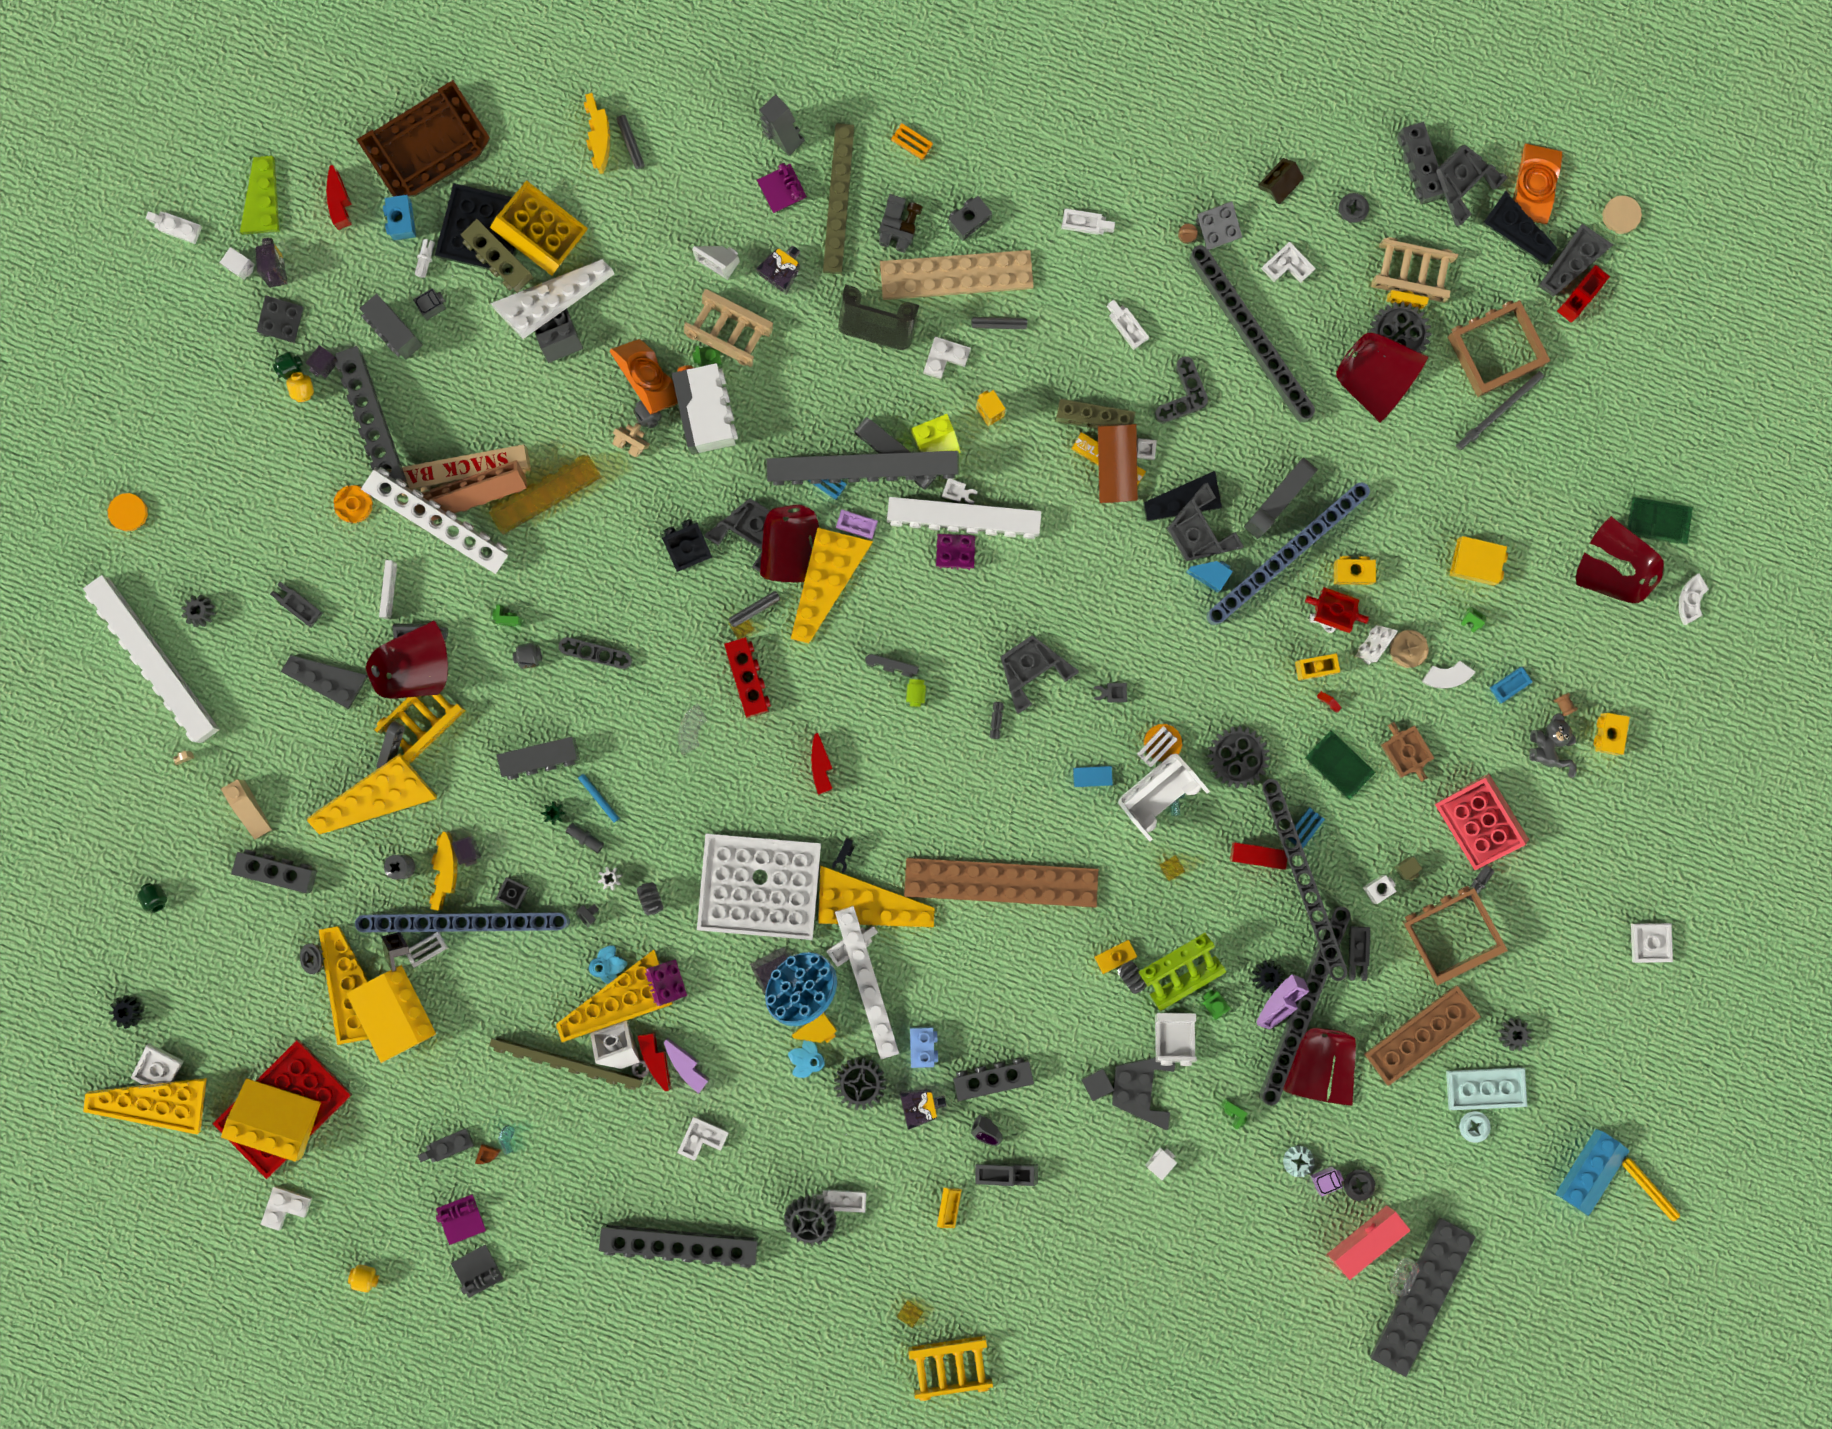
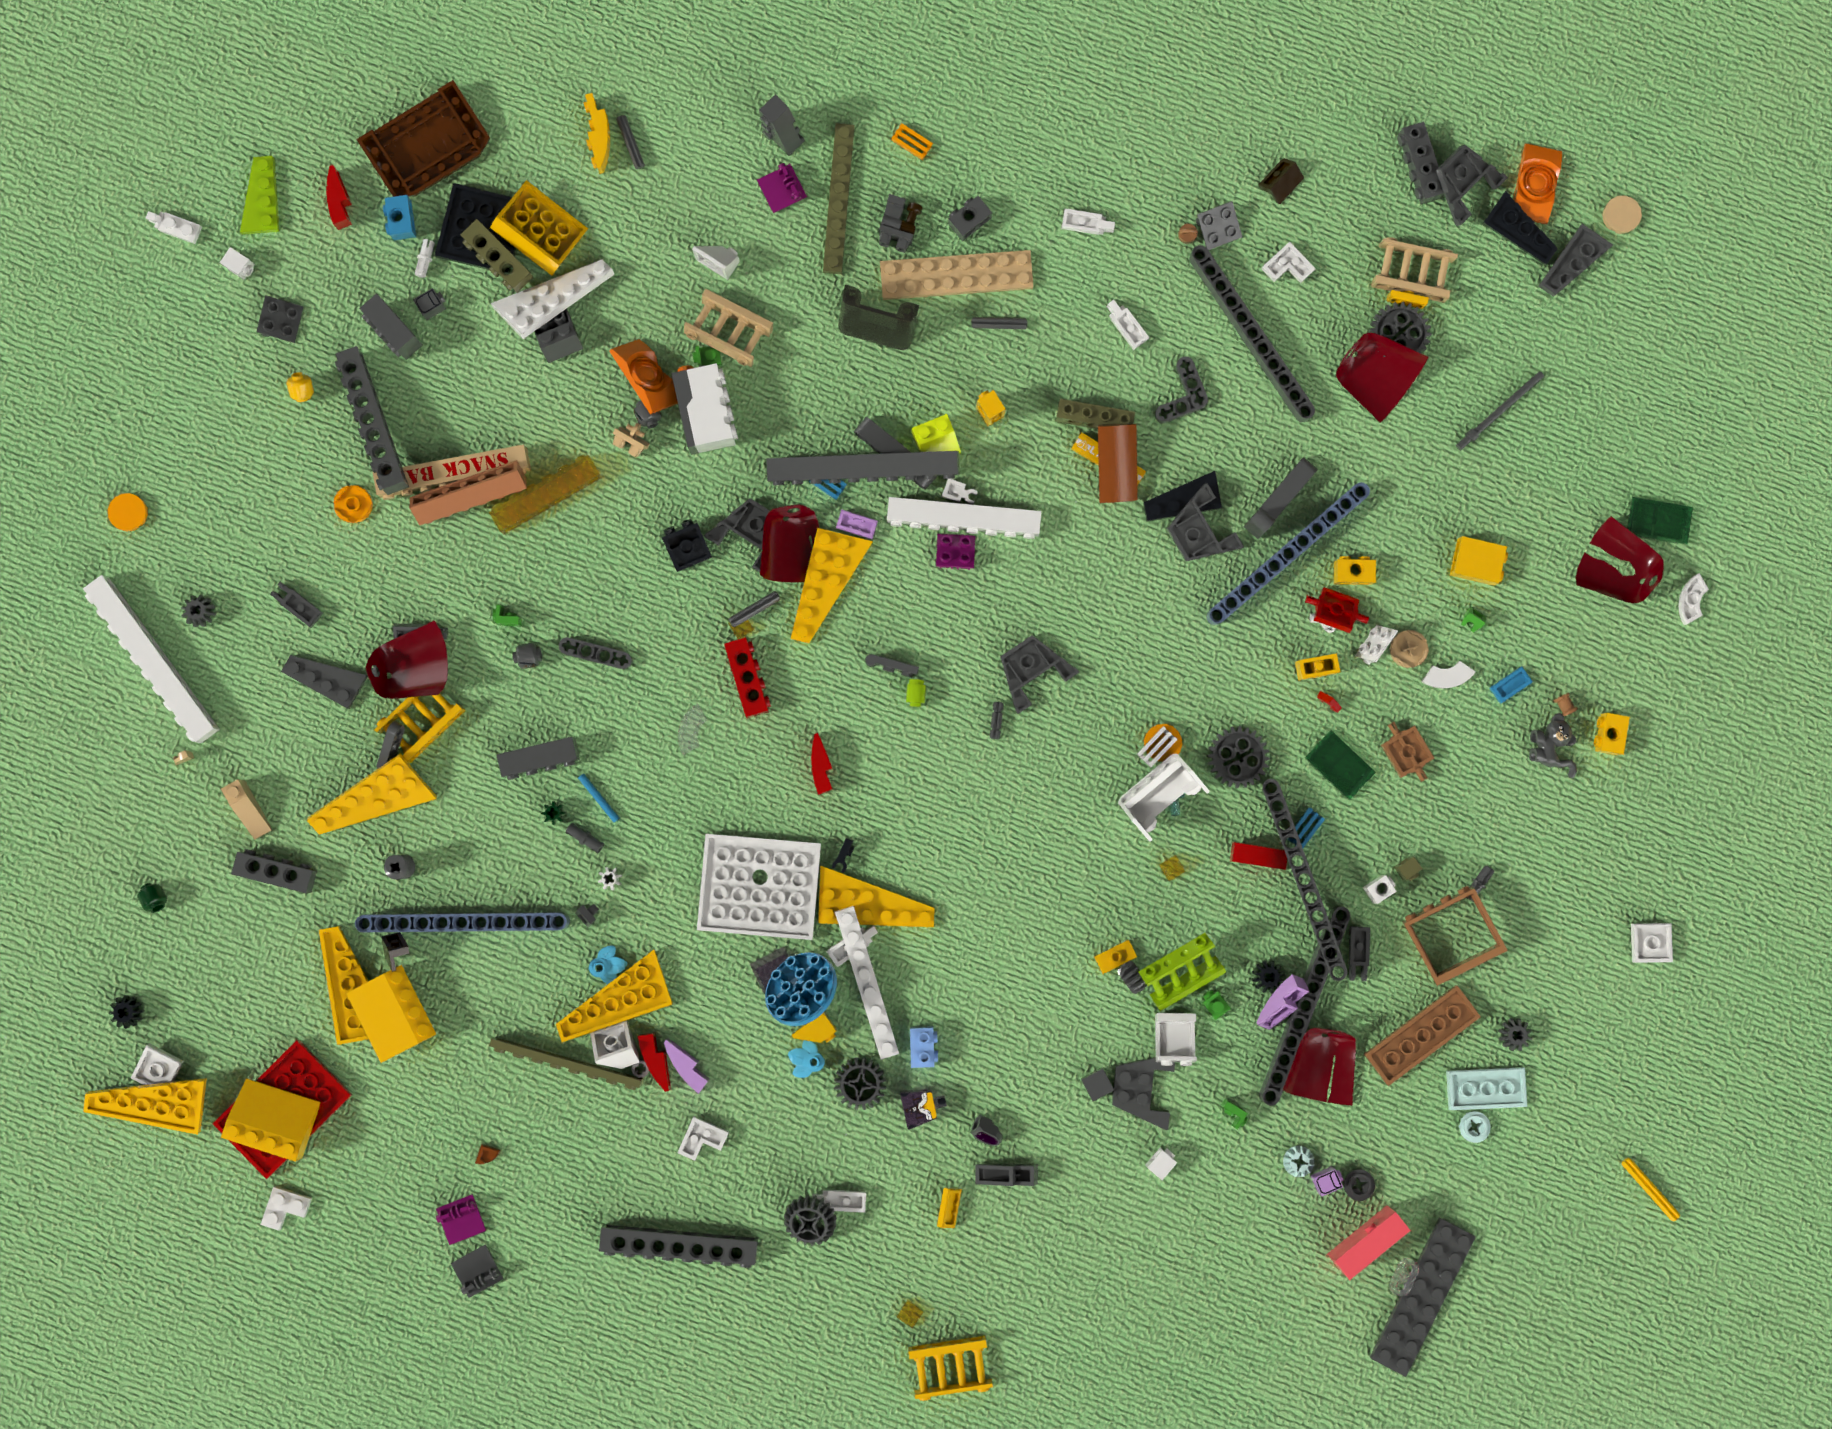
torso [255,238,288,288] -> none
dark green head [273,352,303,380] -> none
dark grey gear [300,943,325,974] -> none
clear purple brick [306,345,338,378] -> none
yellow head [348,1264,379,1293] -> none
white brick [361,467,509,574] -> none
white tile [379,560,397,620] -> none
white tile [406,932,449,968] -> none
dark grey hinge [418,1128,474,1163] -> none
yellow slope [429,831,458,911] -> none
clear purple brick [452,836,481,867] -> none
dark grey piece [496,877,530,909] -> none
clear light blue arm [498,1125,515,1155] -> none
dark grey gear [637,882,664,916] -> none
magenta hinge [645,959,687,1006] -> none
torso [756,245,800,295] -> none
medium nougat plate [904,858,1099,907] -> none
white plate [923,337,971,379] -> none
dark grey brick [953,1057,1034,1101] -> none
dark azure tile [1073,766,1113,787] -> none
dark grey plate [1094,683,1127,703] -> none
white tile [1137,438,1157,460] -> none
dark azure slope [1186,561,1233,593] -> none
dark grey gear [1338,193,1369,223] -> none
coral slope [1435,773,1529,870] -> none
medium nougat window [1448,300,1551,397] -> none
dark azure slope [1555,1129,1629,1216] -> none
red slope [1557,265,1610,323] -> none

